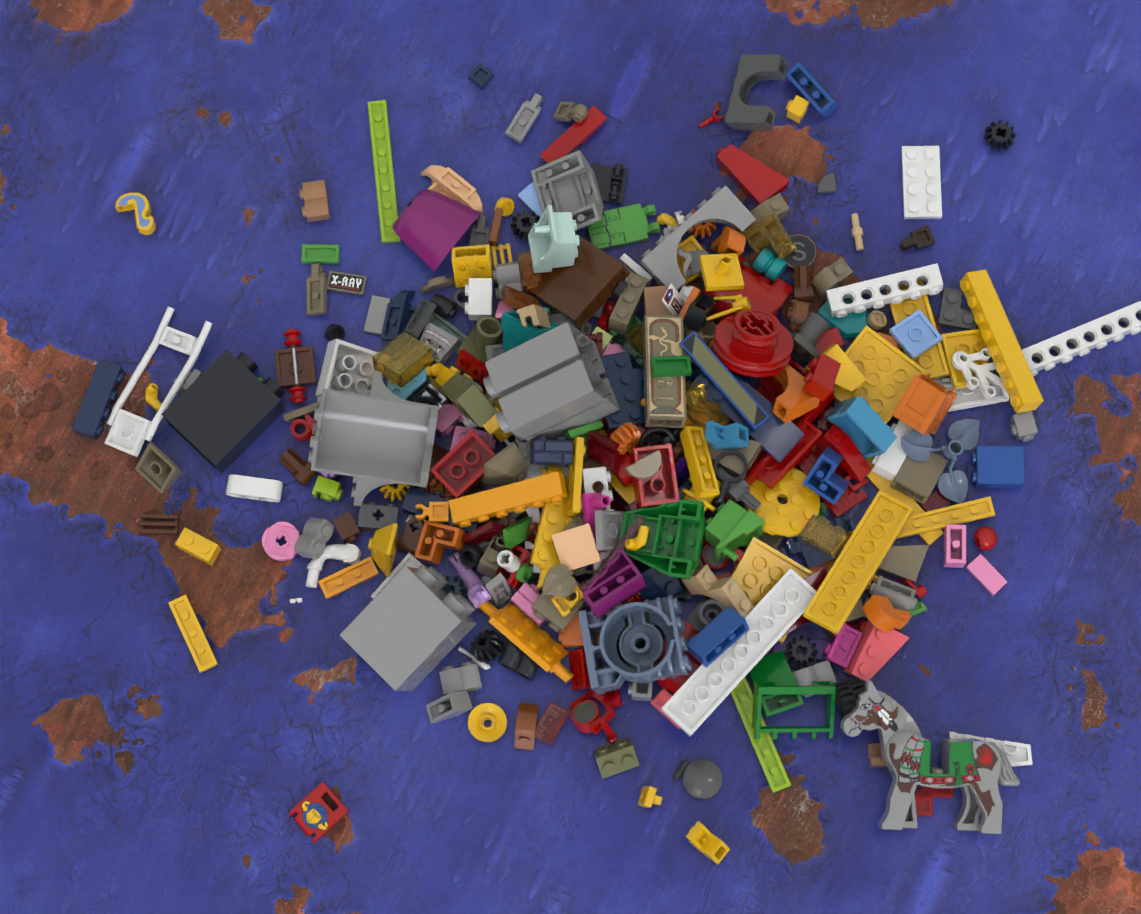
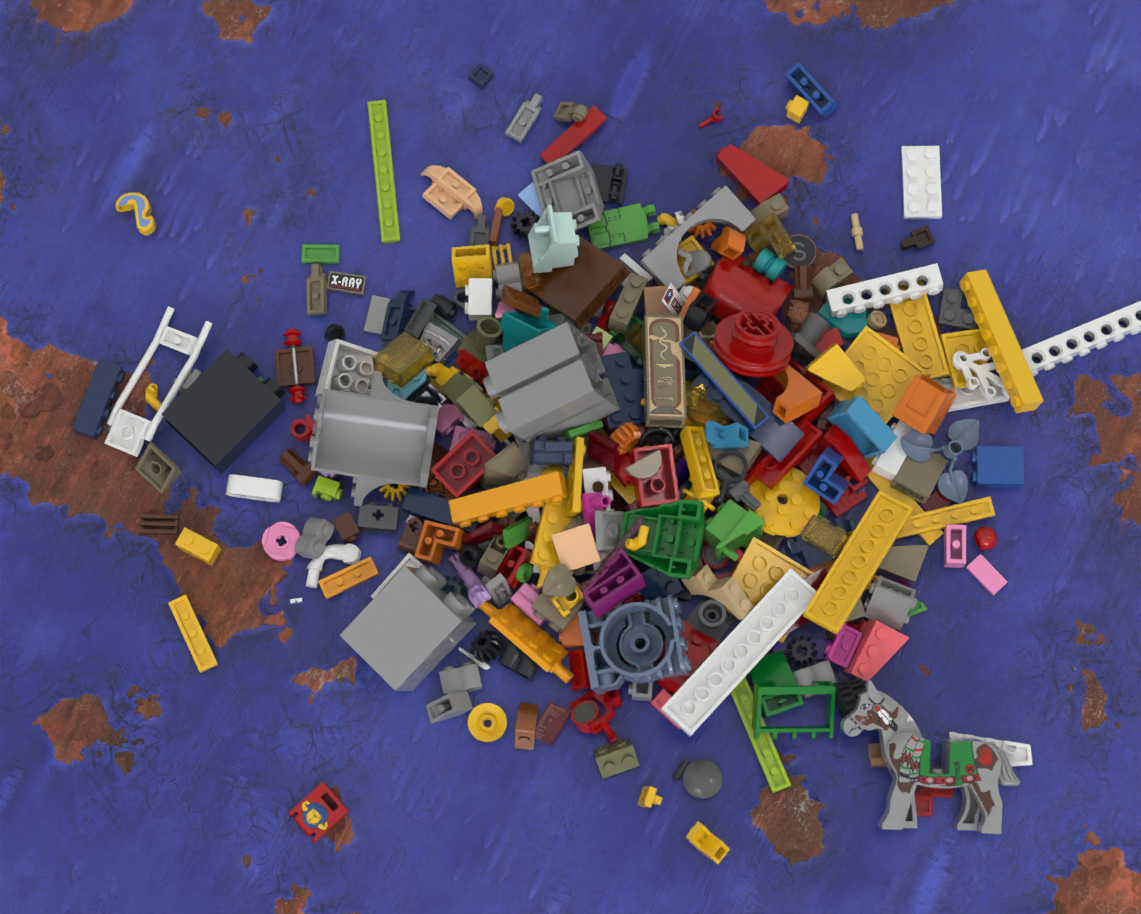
dark tan tile [283,402,319,422] -> none
medium nougat brick [299,180,330,222] -> none
yellow slope [368,523,398,577] -> none
magenta piece [393,189,481,271] -> none
light orange plate [415,502,449,522] -> none
dark tan tile [420,276,455,295] -> none
white gear [497,550,520,572] -> none
tan hinge [516,304,551,329] -> none
black piece [611,280,628,301] -> none
green tile [651,355,692,377] -> none
blue brick [686,606,750,668] -> none
yellow tile [699,253,744,291] -> none
yellow plant [706,294,751,321] -> none
dark grey arch [725,54,788,131] -> none
red brick [803,352,841,401] -> none
dark grey tile [817,173,836,194] -> none
orange brick [862,595,911,633] -> none
light blue tile [889,309,943,360] -> none
red hand [904,579,928,598] -> none
black gear [984,119,1016,152] -> none
light grey brick [1010,411,1038,442] -> none

